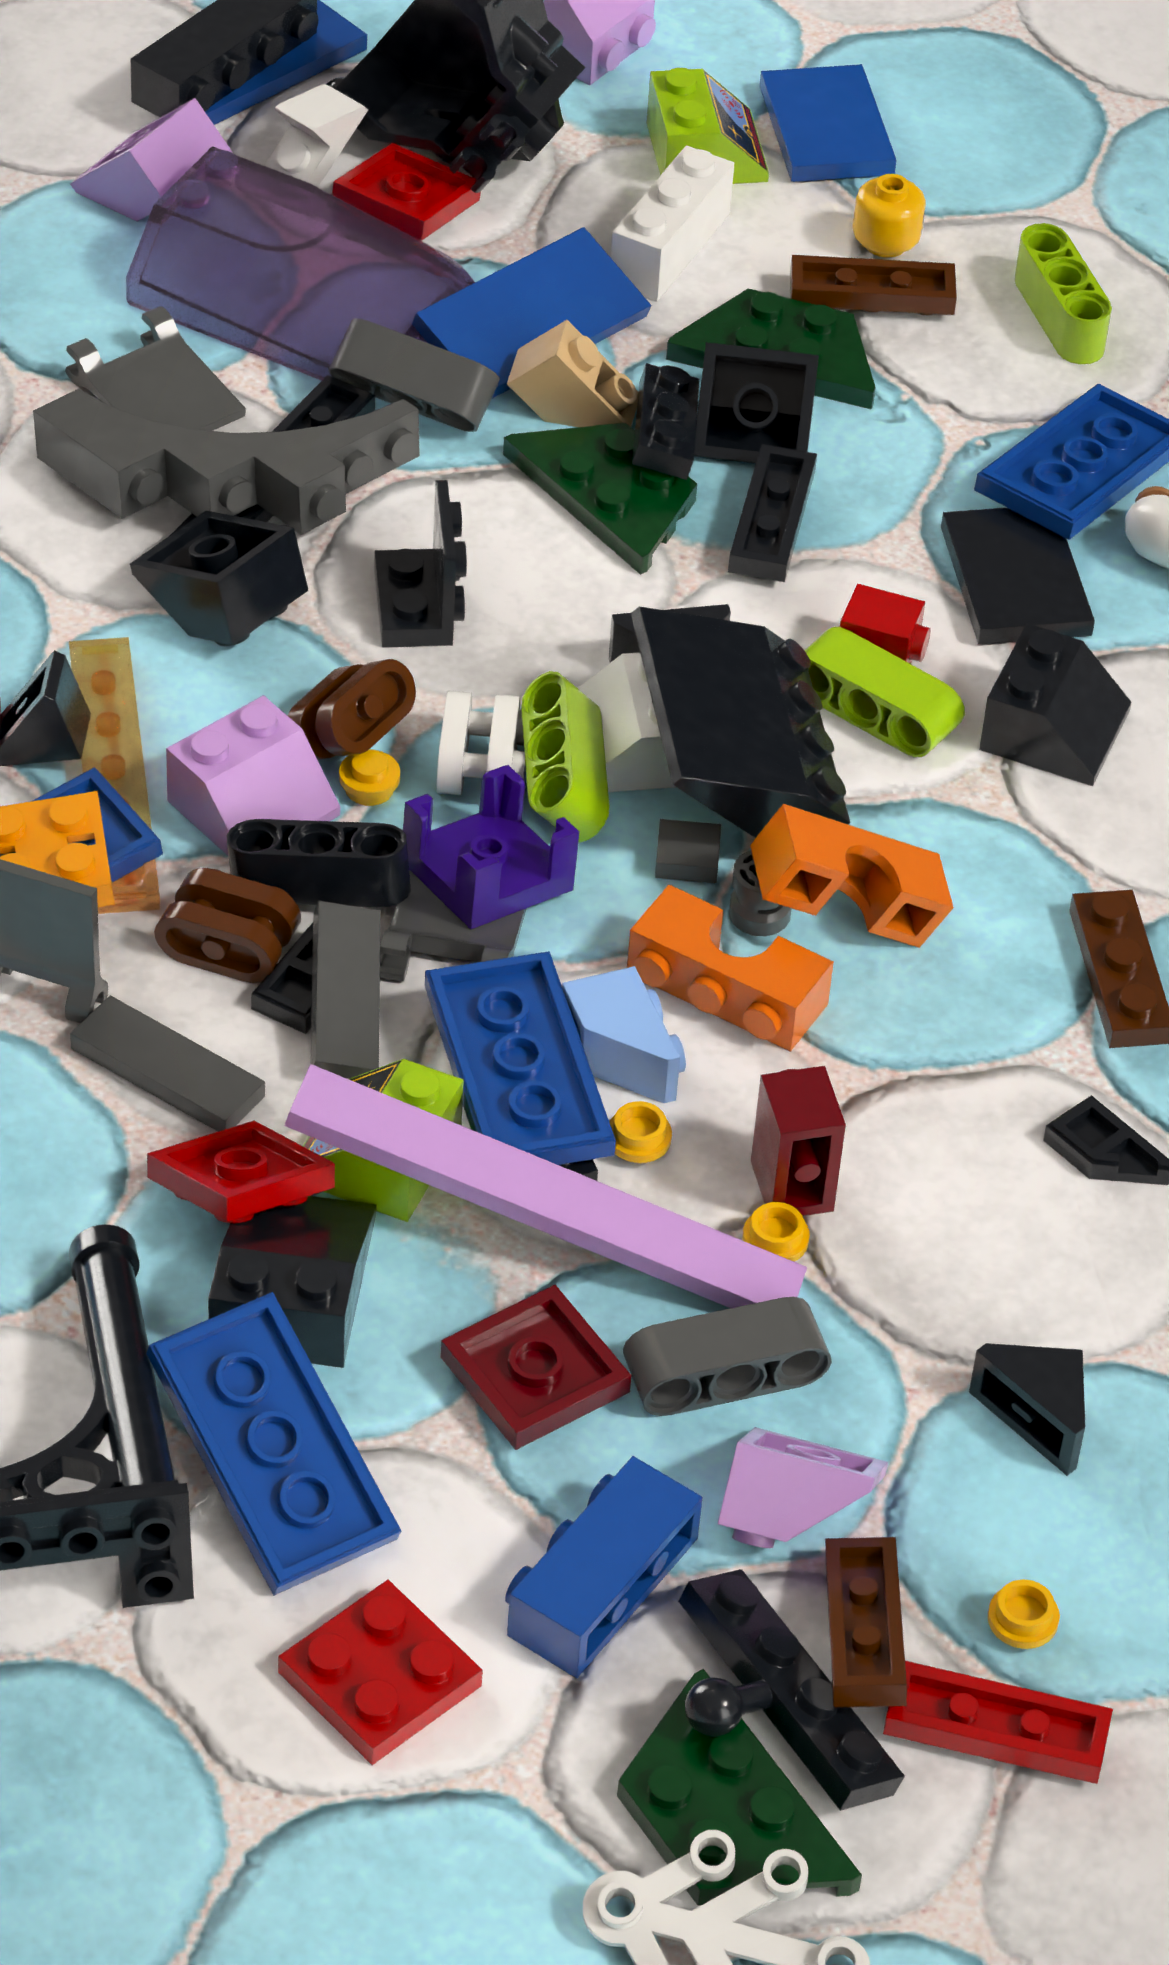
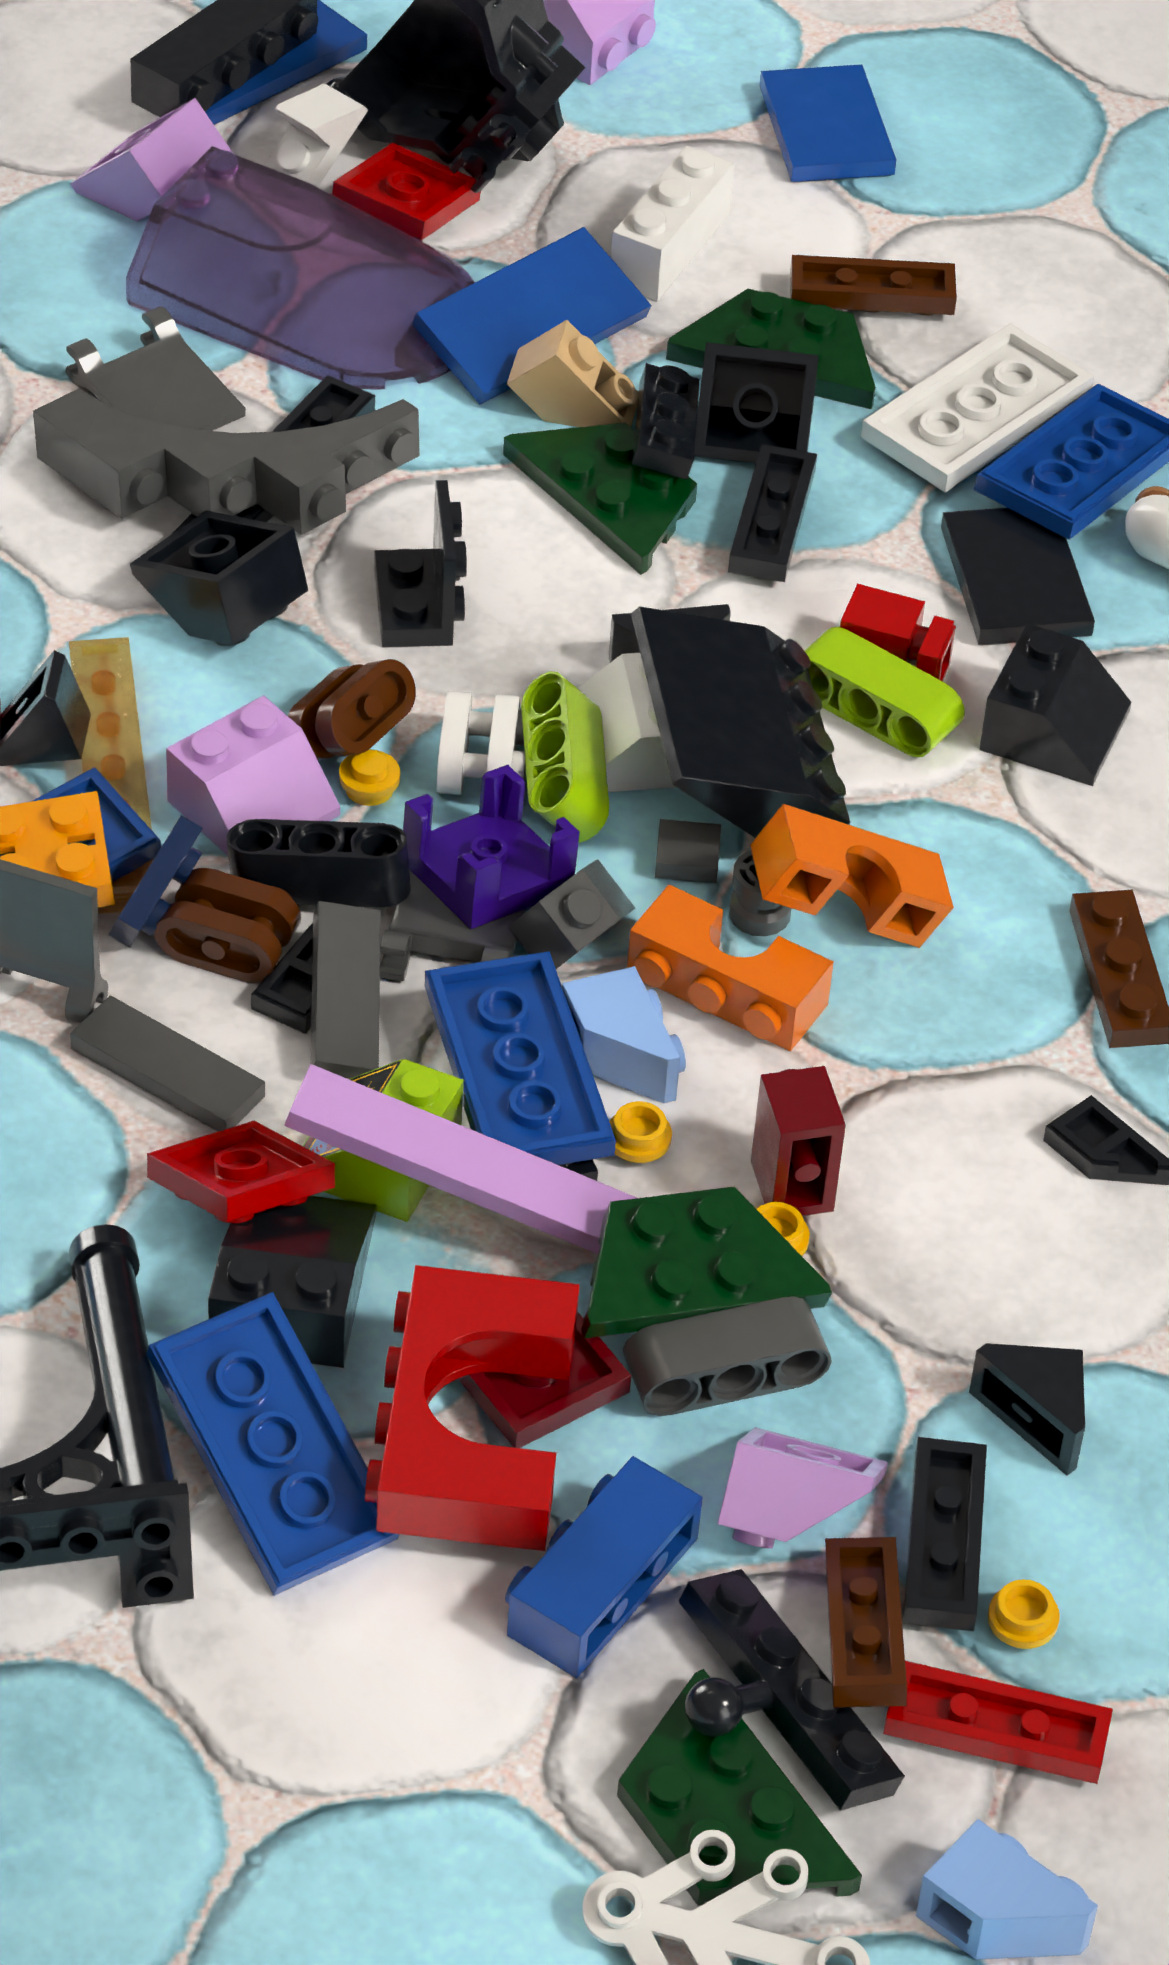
red plate [278,1579,483,1765] -> none
dark grey beam [328,318,500,432] -> none
lime slope [646,68,769,184] -> none
yellow head [852,174,926,258] -> none
lime beam [1014,223,1112,364] -> none
none -> dark blue plate [108,815,203,948]
none -> red arch [365,1265,580,1551]
none -> dark grey slope [508,859,636,969]
none -> dark green wing [581,1187,832,1339]
none -> white plate [861,323,1094,493]
none -> black plate [903,1437,987,1631]
none -> red tile [916,615,956,681]
none -> light blue slope [916,1819,1098,1960]

